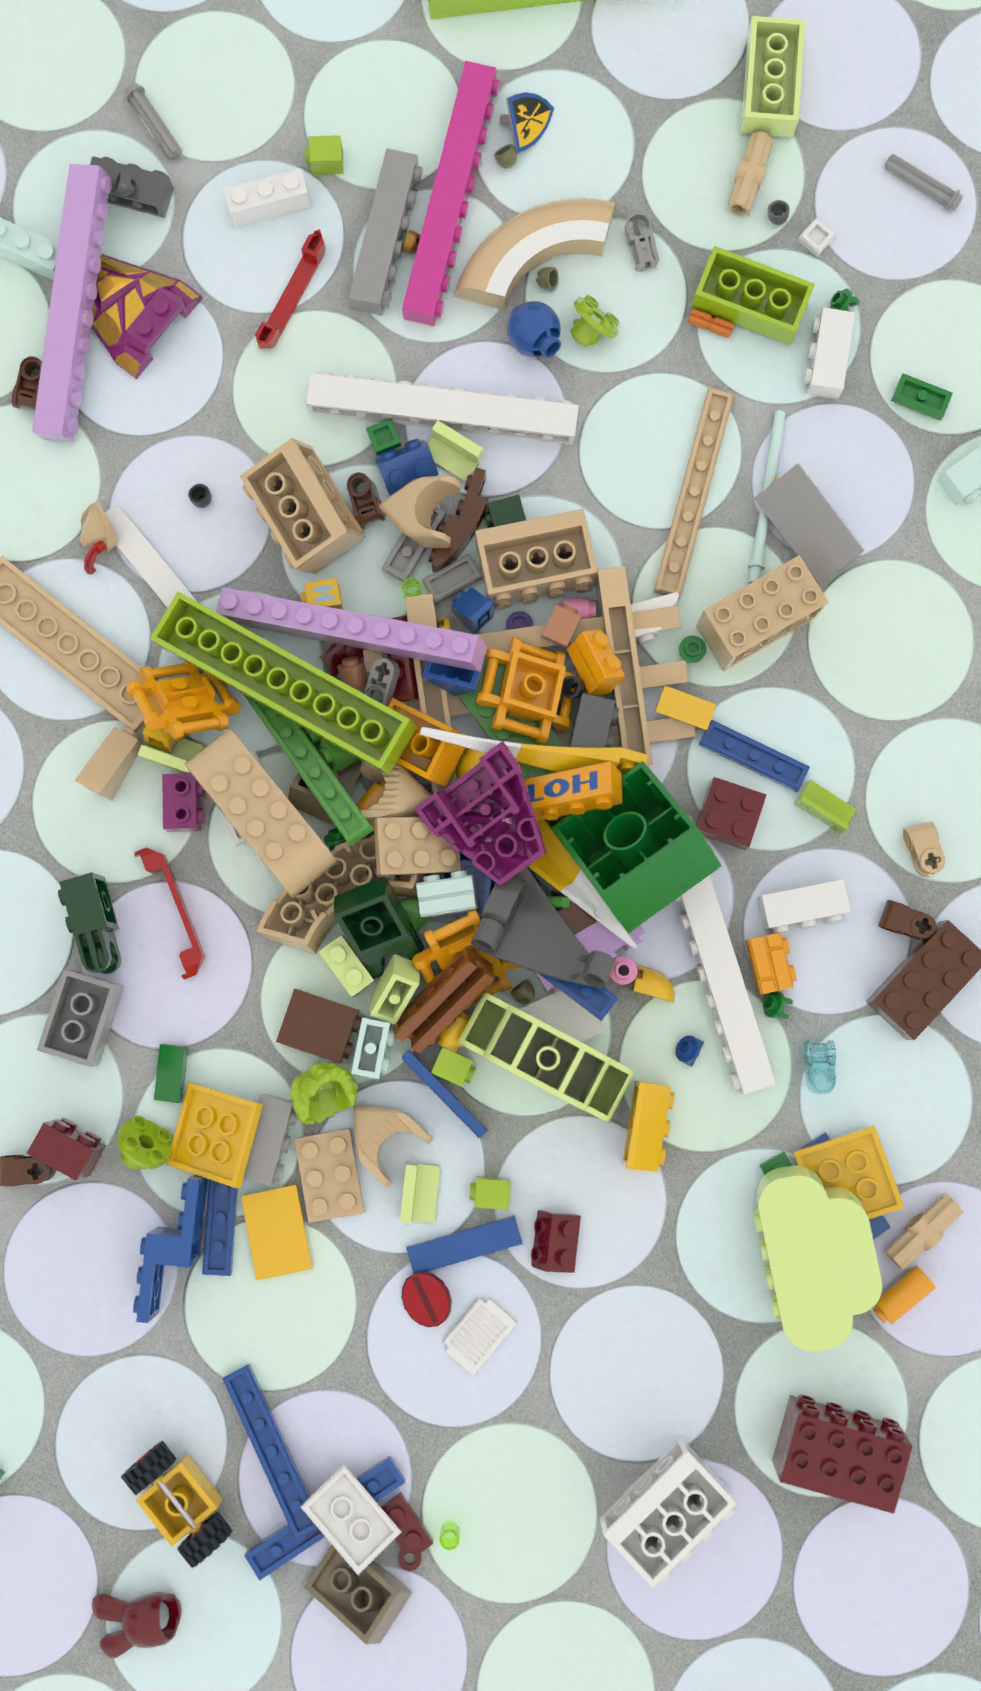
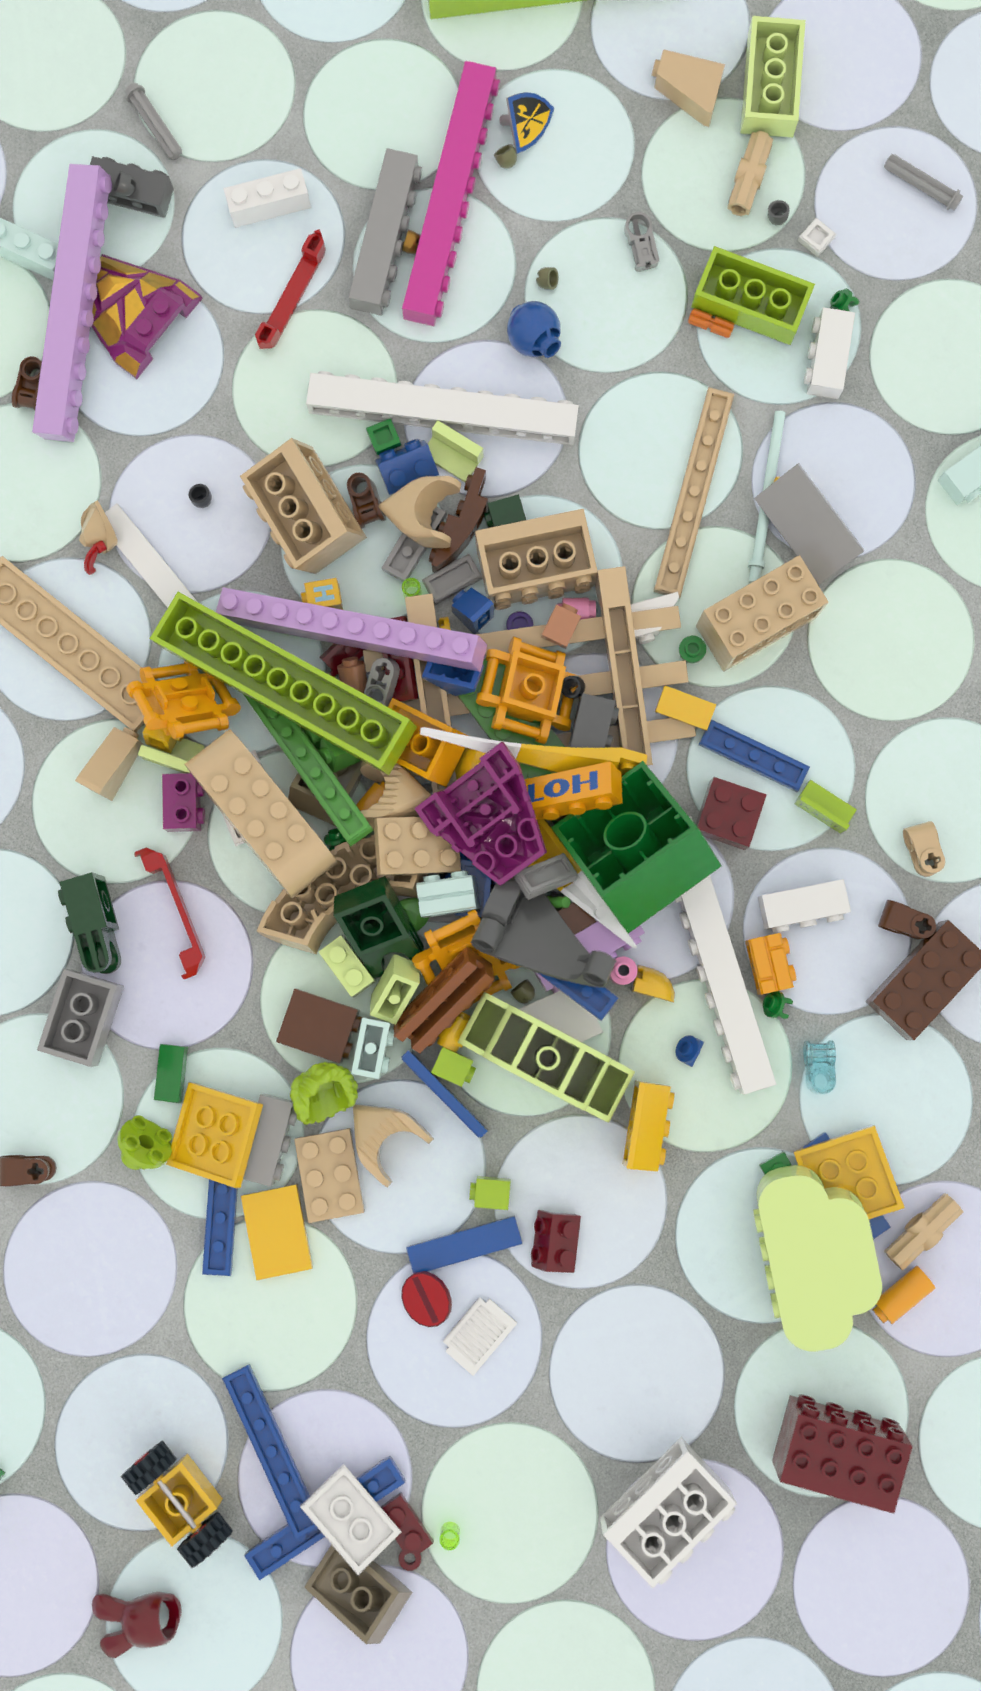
dark red brick [27,1118,106,1181] -> none
blue bracket [133,1175,208,1323] -> none
lime brick [304,135,344,175] -> none
yellowish green panel [400,1162,440,1223] -> none
tan brick [454,198,616,310] -> none
light orange brick [567,630,626,696] -> none
lime plate [571,294,620,347] -> none
green plate [891,373,953,421] -> none
none -> light grey tile [514,853,578,900]
none -> tan slope [652,49,725,127]

